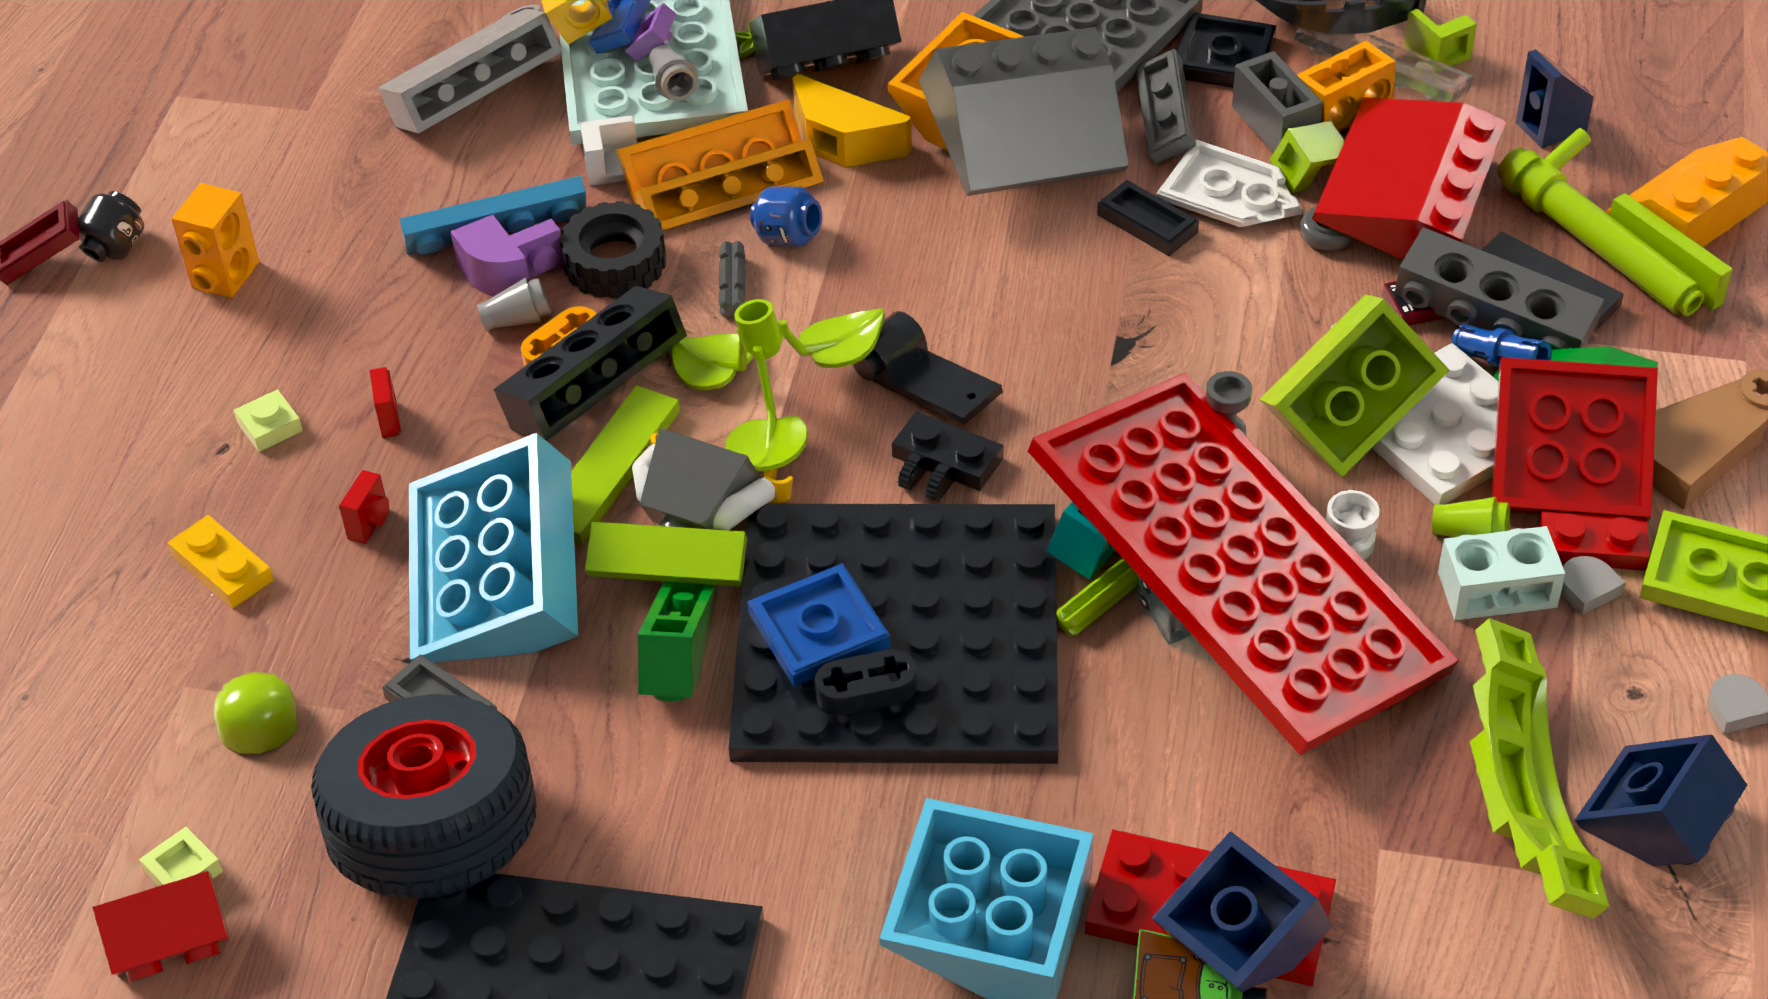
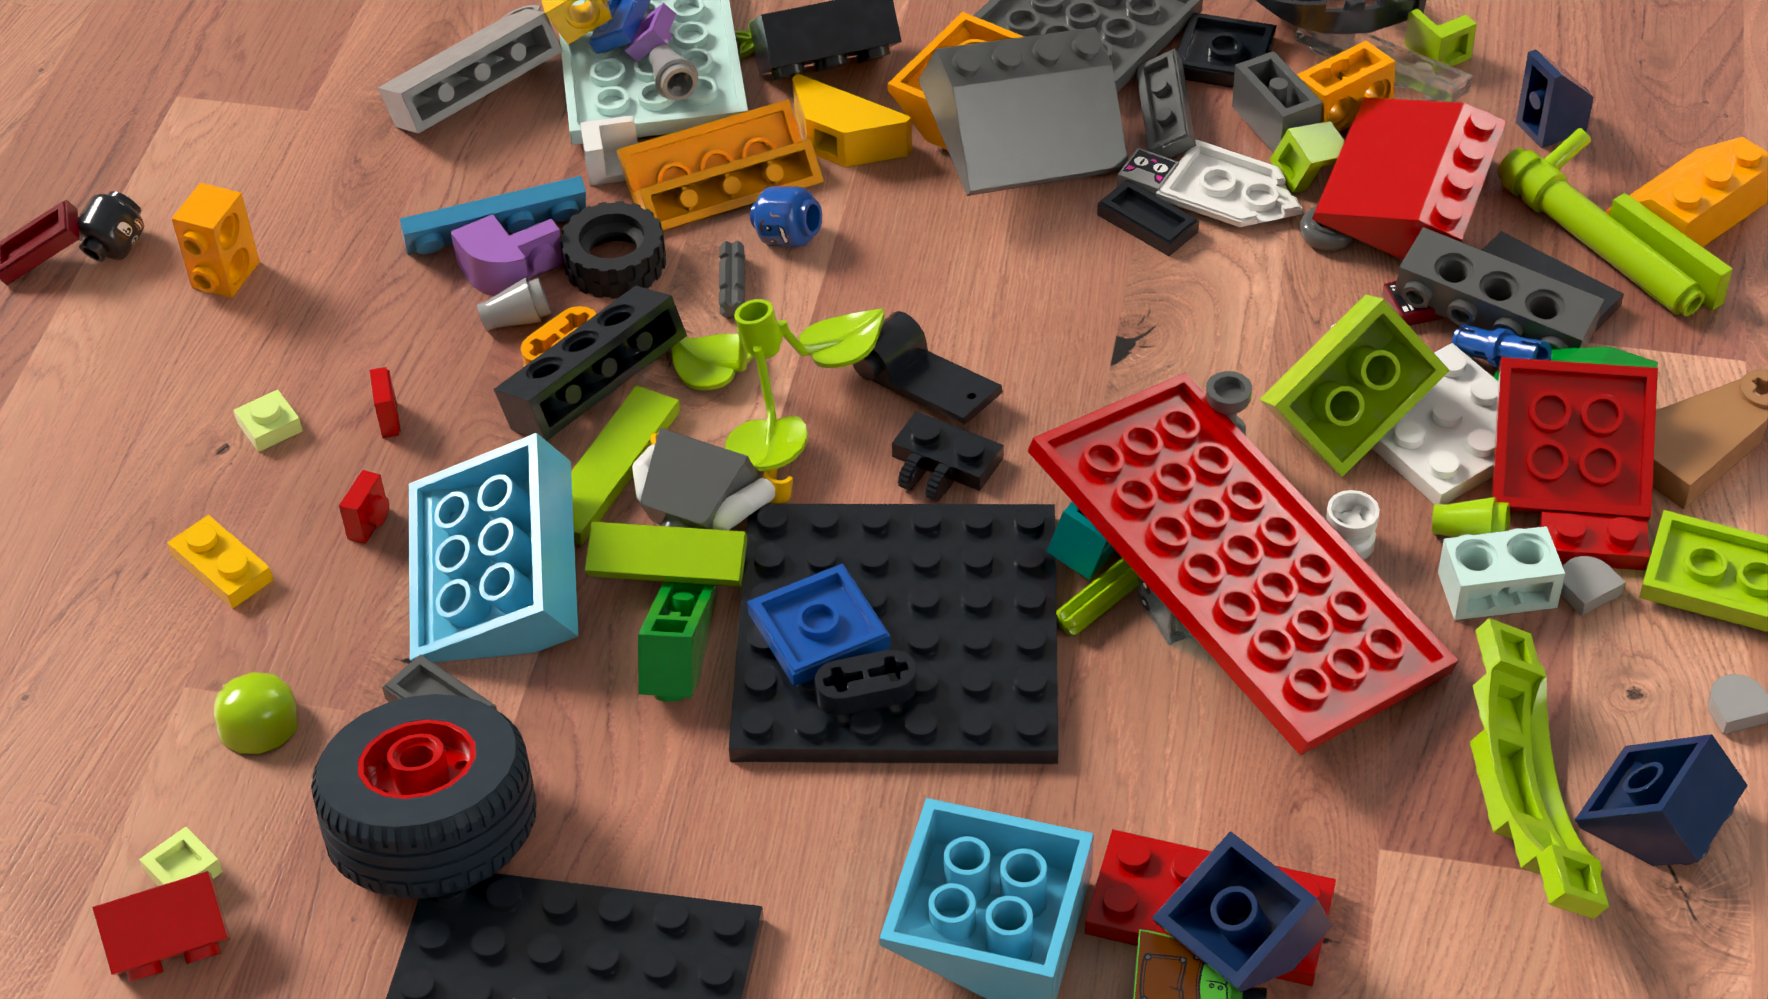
none -> tile [1117,148,1179,196]

